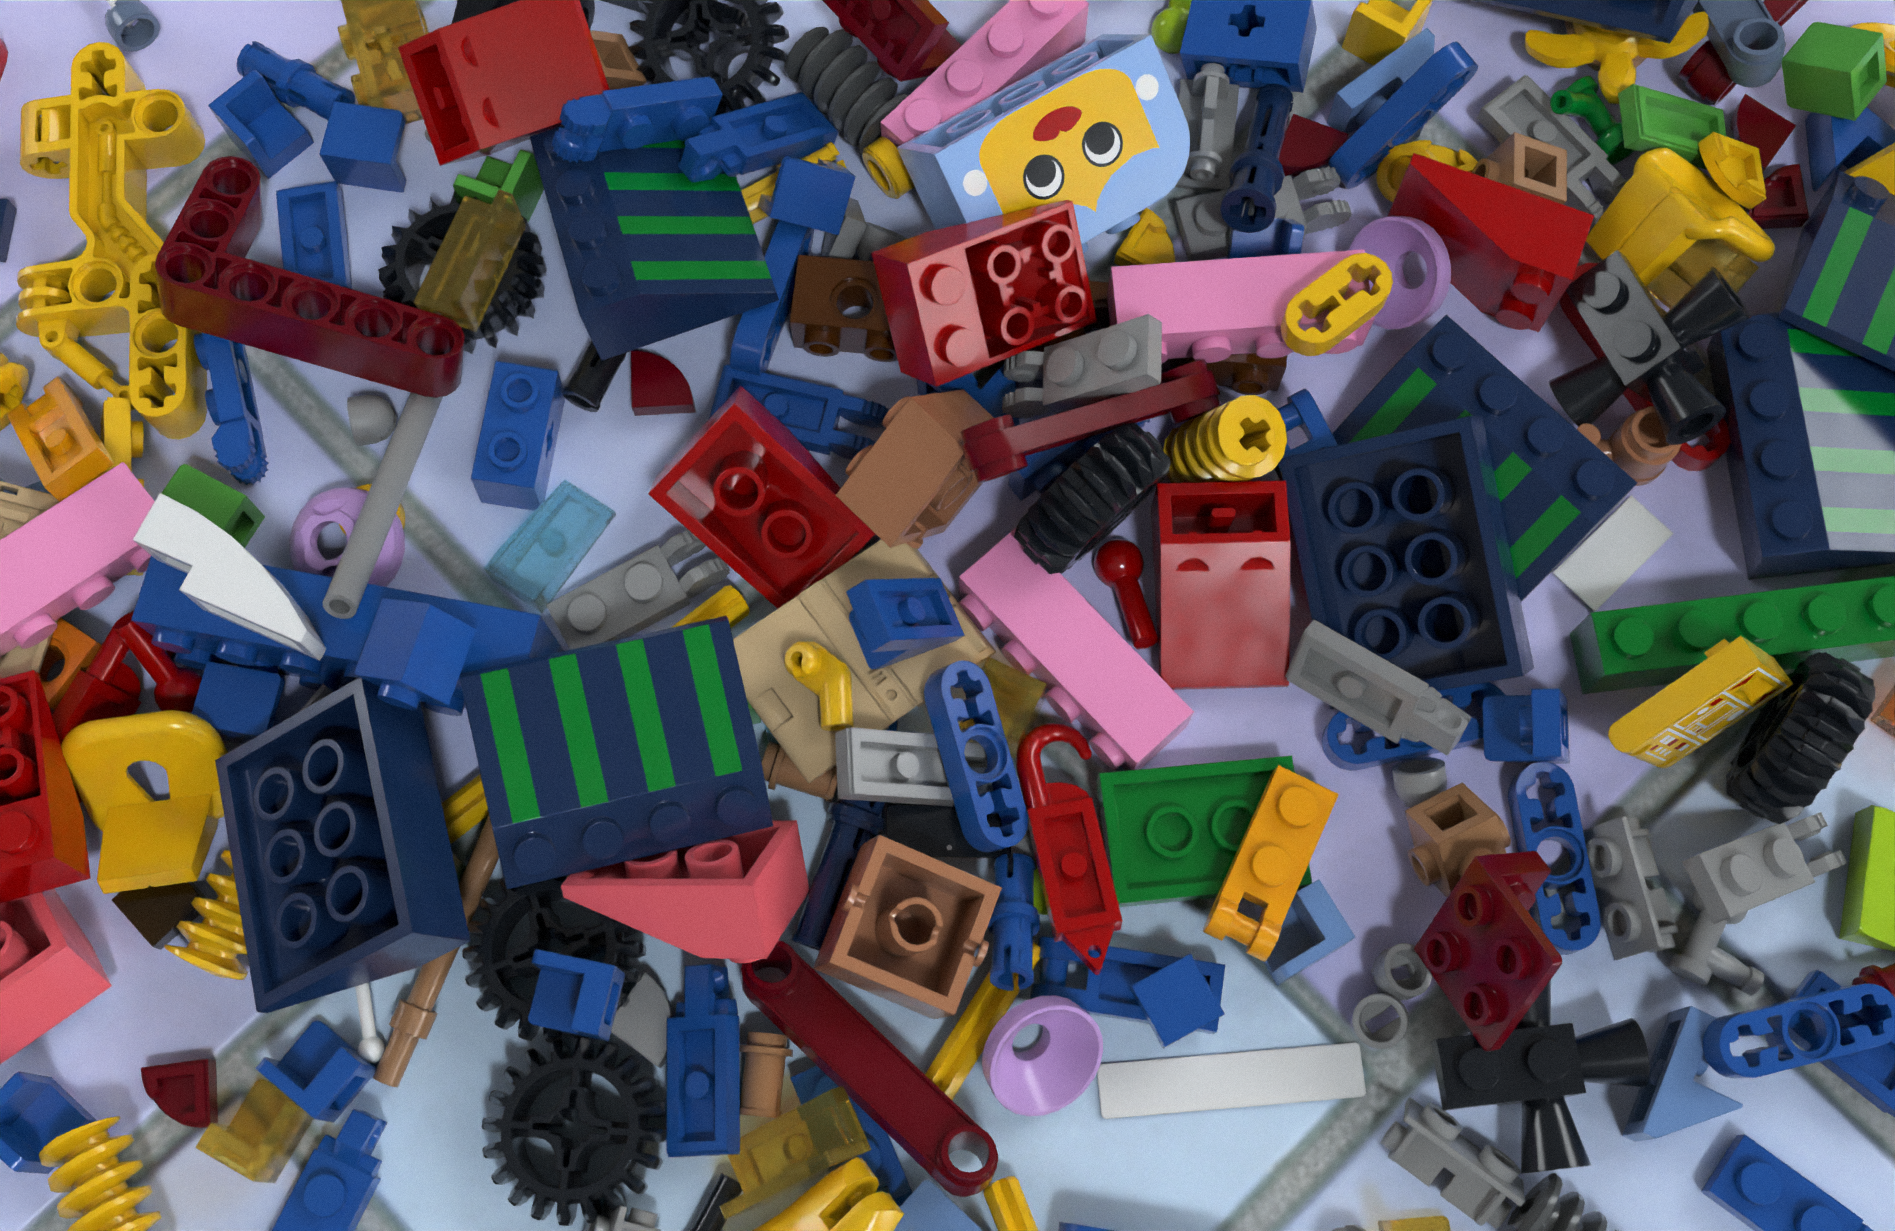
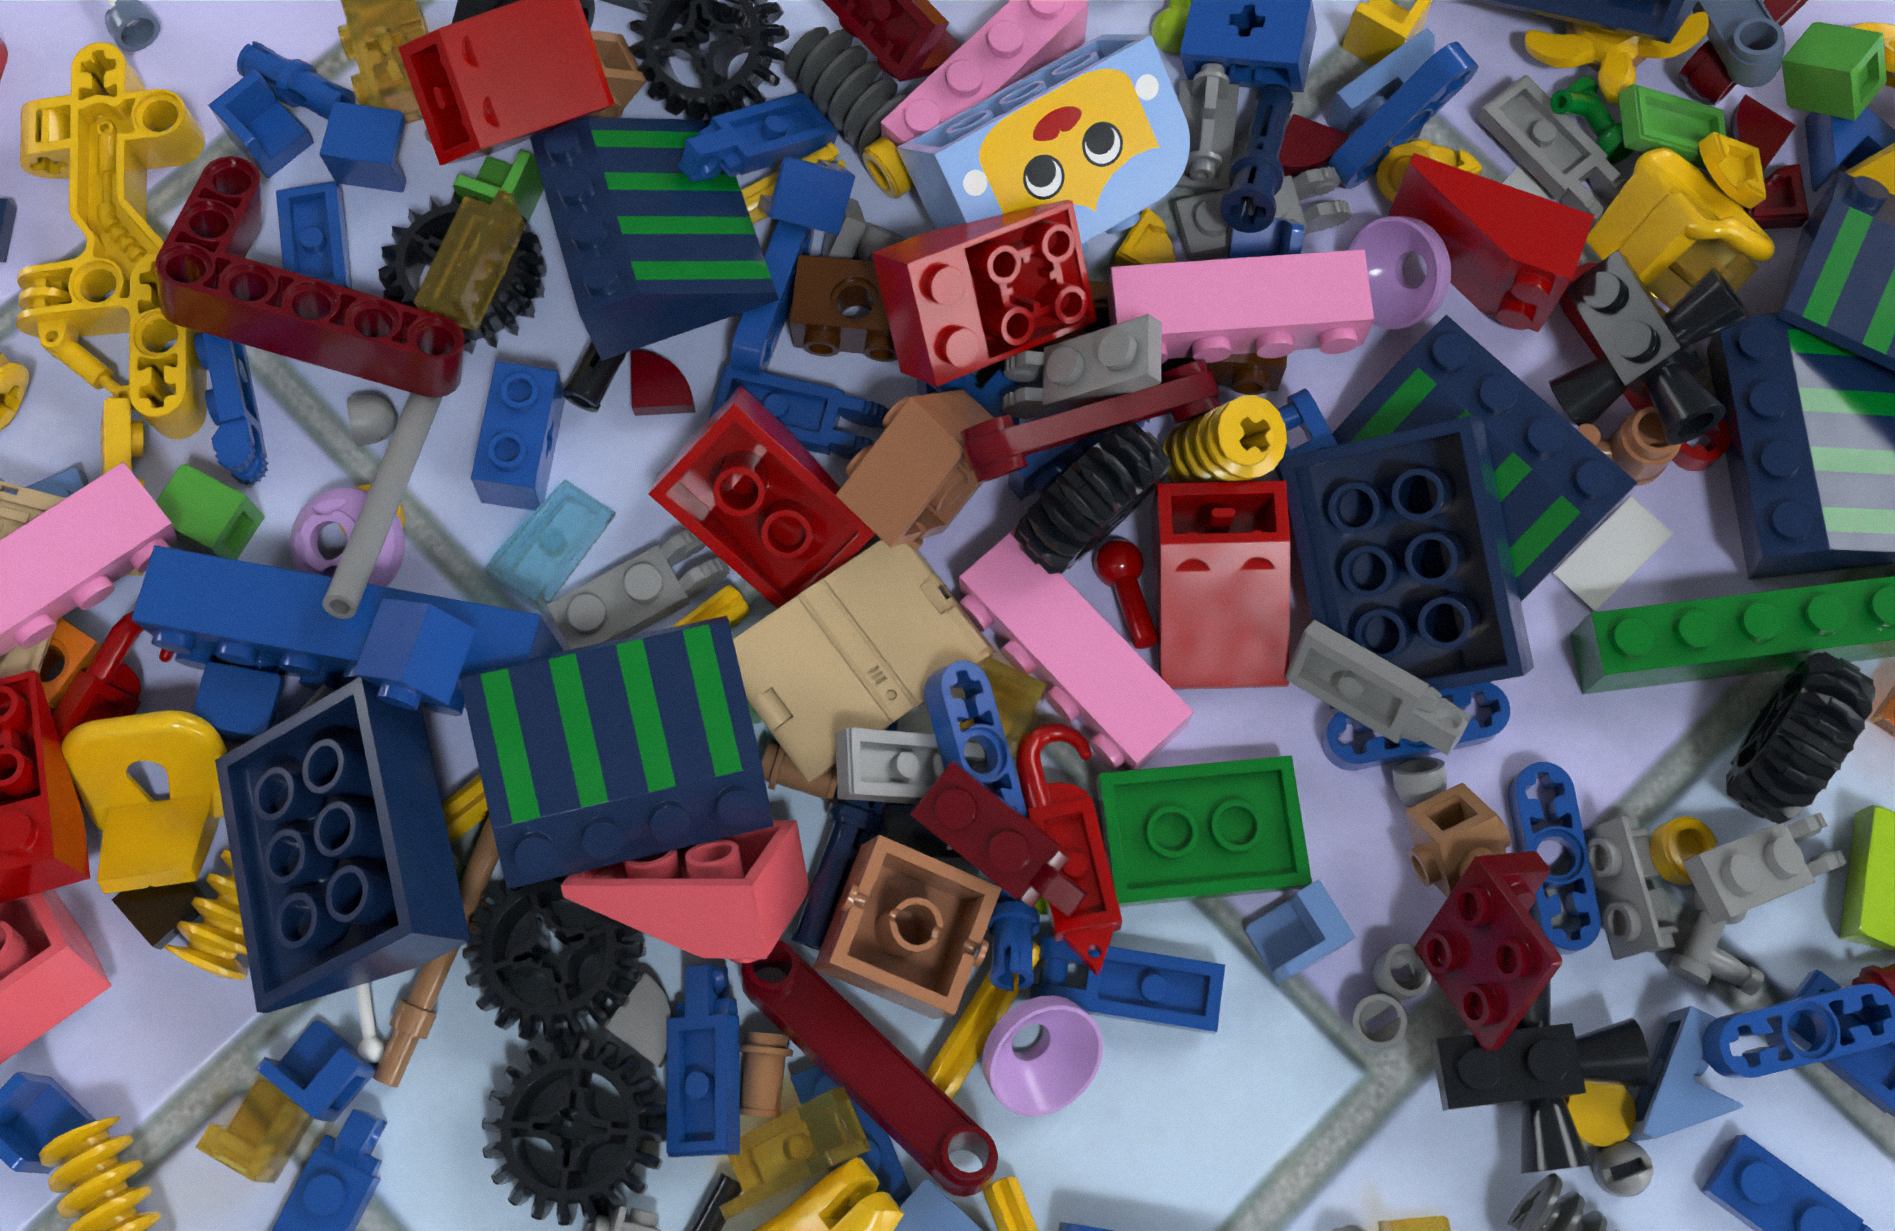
light orange plate [7,376,114,502] -> none
red bar [113,612,202,713] -> none
white slope [133,493,326,661] -> none
dark red tile [141,1059,218,1129] -> none
blue panel [528,949,625,1041] -> none
blue hinge [551,76,723,163] -> none
yellow arm [784,641,854,731] -> none
blue slope [846,578,965,669] -> none
white sticker [1097,1043,1366,1119] -> none
blue tile [1130,953,1225,1049] -> none
light orange plate [1203,765,1339,962] -> none
yellow beam [1280,253,1393,356] -> none
light grey hinge [1381,1097,1525,1229] -> none
medium nougat brick [1472,132,1567,204] -> none
blue slope [1483,689,1570,764] -> none
yellow container [1608,636,1793,768] -> none
none -> dark red hinge [910,761,1088,917]
none -> yellow tile [1565,1082,1636,1147]
none -> light grey hinge [1592,1140,1654,1197]
none -> yellow tile [1649,816,1718,886]

